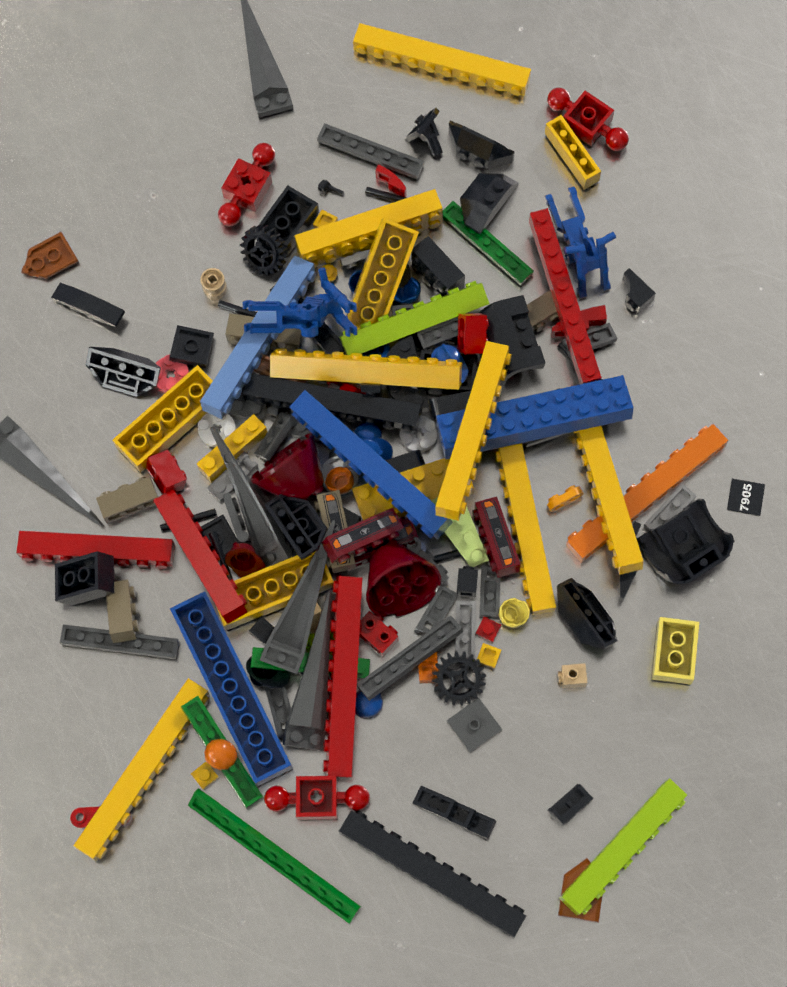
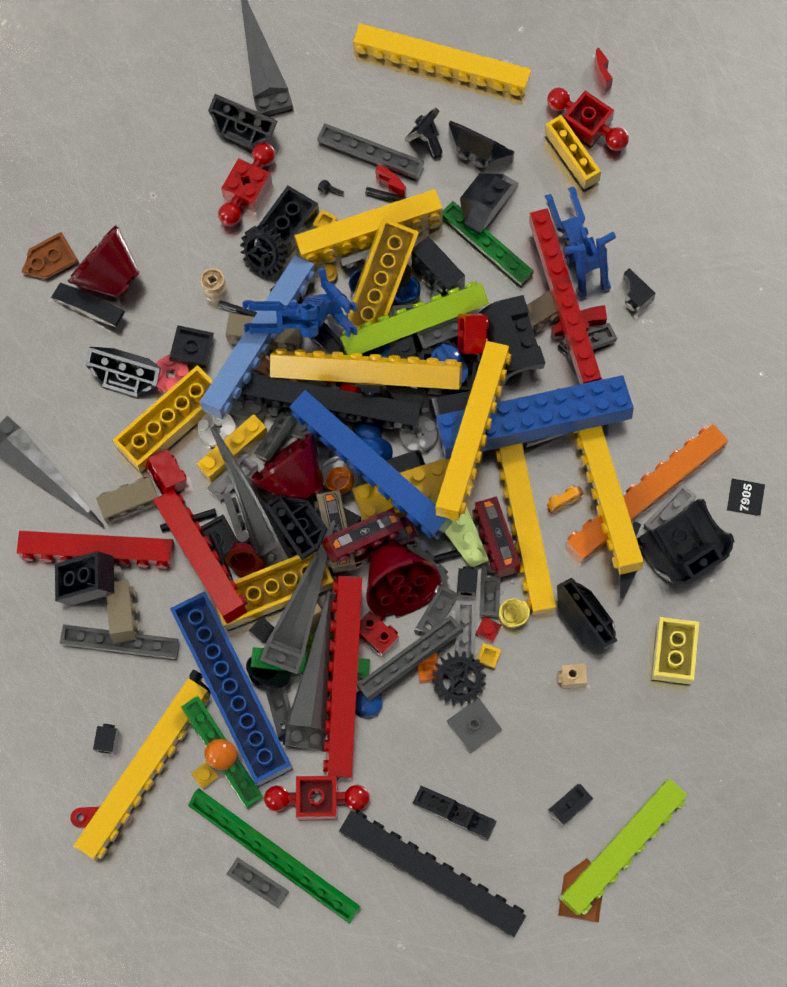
none -> dark red cone [67,225,140,298]
none -> black brick [93,724,120,755]
none -> black hand [189,669,210,693]
none -> black wedge [208,94,278,149]
none -> dark grey plate [226,857,288,908]
none -> red slope [595,48,613,90]

